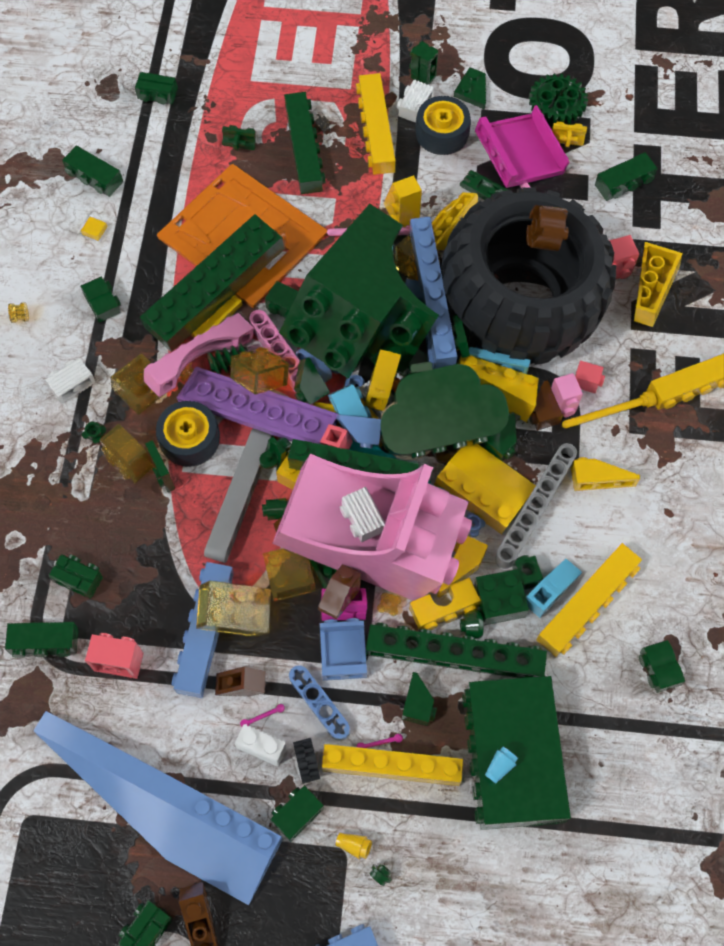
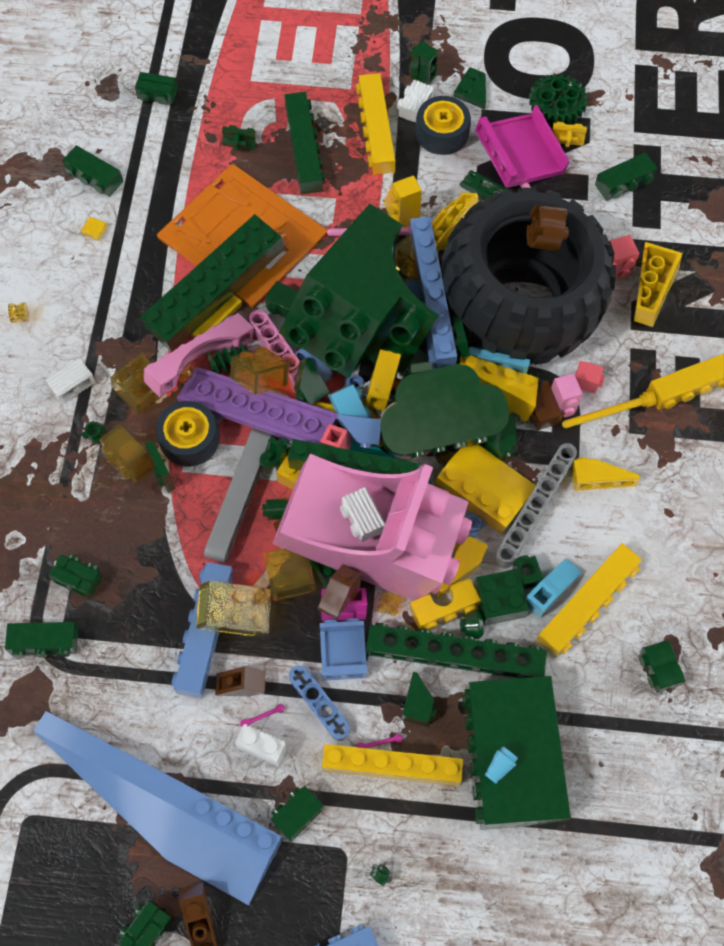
dark green brick [80,276,121,323] -> none
coral brick [85,633,144,679] -> none
black tyre [293,738,320,784] -> none
yellow cone [335,832,372,860] -> none

